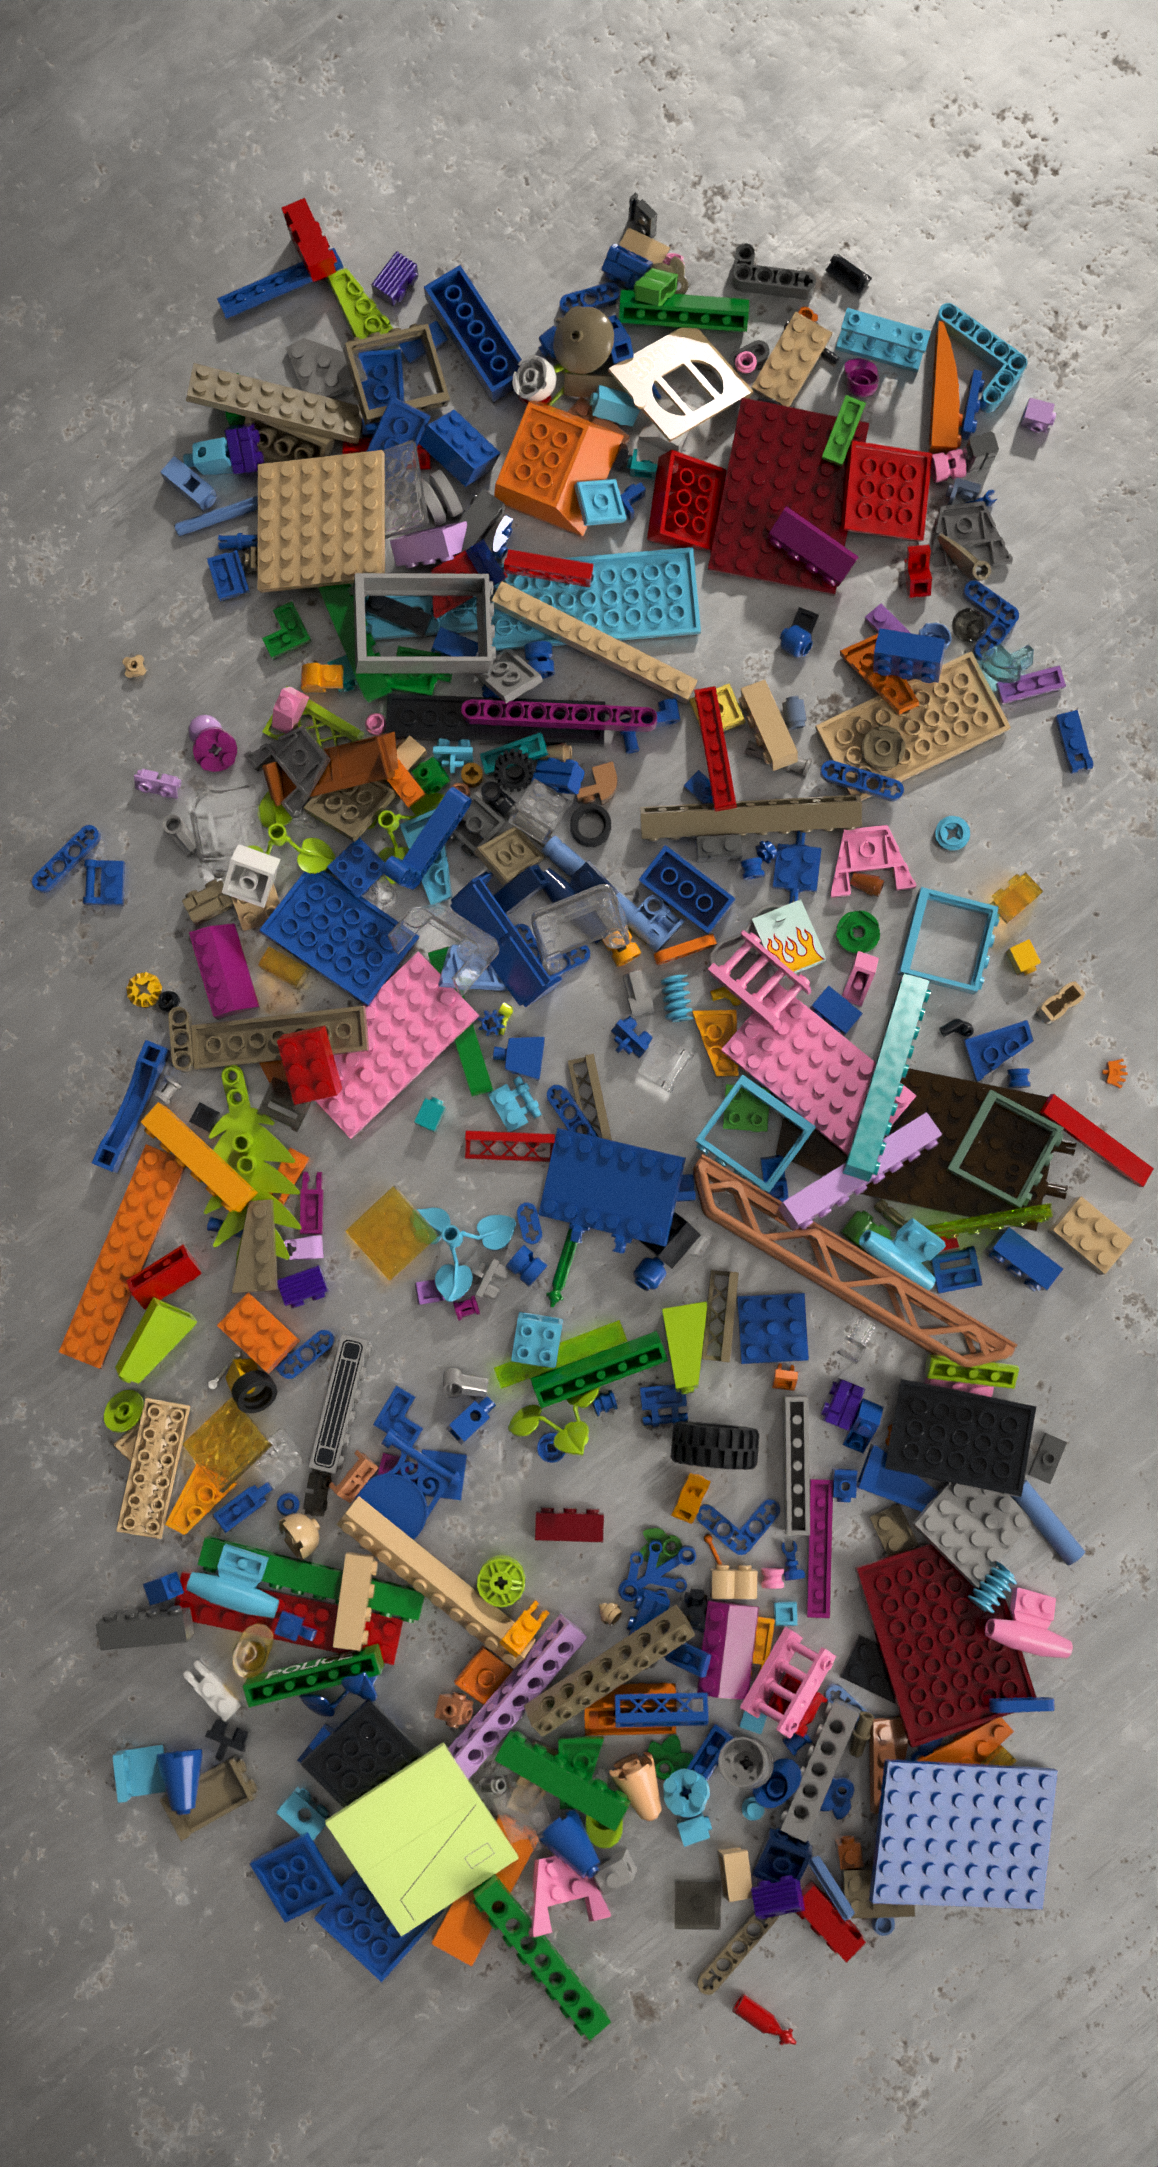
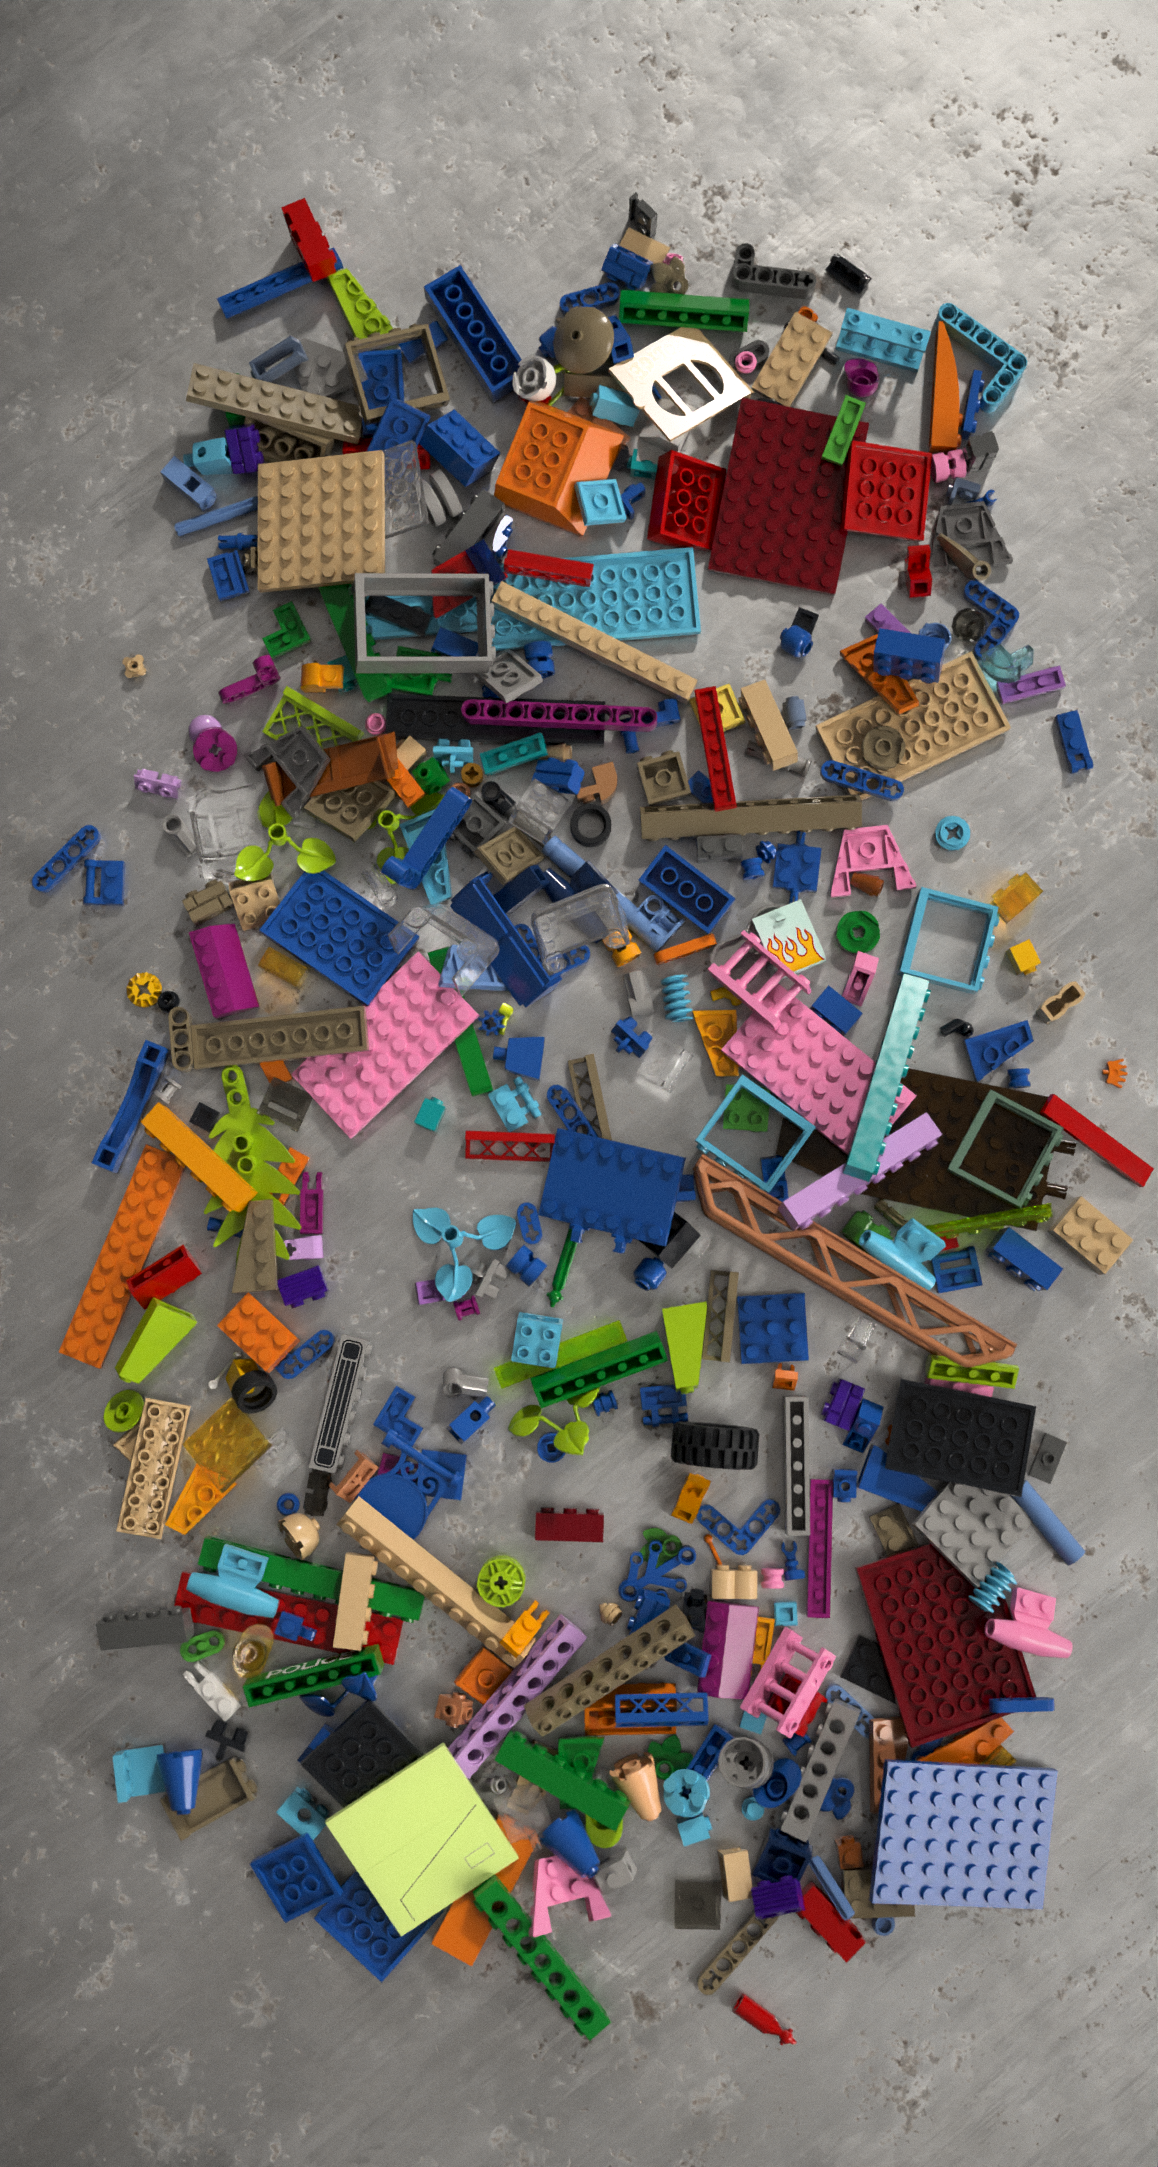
blue brick [143,1571,184,1606] -> none
blue hinge [212,1482,273,1533] -> none
white slope [222,844,281,908] -> none
bright pink slope [272,687,309,734] -> none
red brick [277,1025,342,1105] -> none
blue hinge [327,837,385,898] -> none
clear yellow plate [346,1186,440,1281] -> none
dark purple brick [371,251,419,306] -> none
lavender slope [390,521,467,569] -> none
black tyre [494,749,534,792] -> none
bright green brick [633,268,678,306] -> none
magenta slope [767,506,859,587] -> none
dark tan axle [849,1711,874,1758] -> none
lavender brick [1020,398,1056,433] -> none
none -> bright green plate [180,1629,226,1662]
none -> magenta beam [218,655,281,704]
none -> sand blue window [249,336,308,382]
none -> dark tan plate [636,750,691,806]

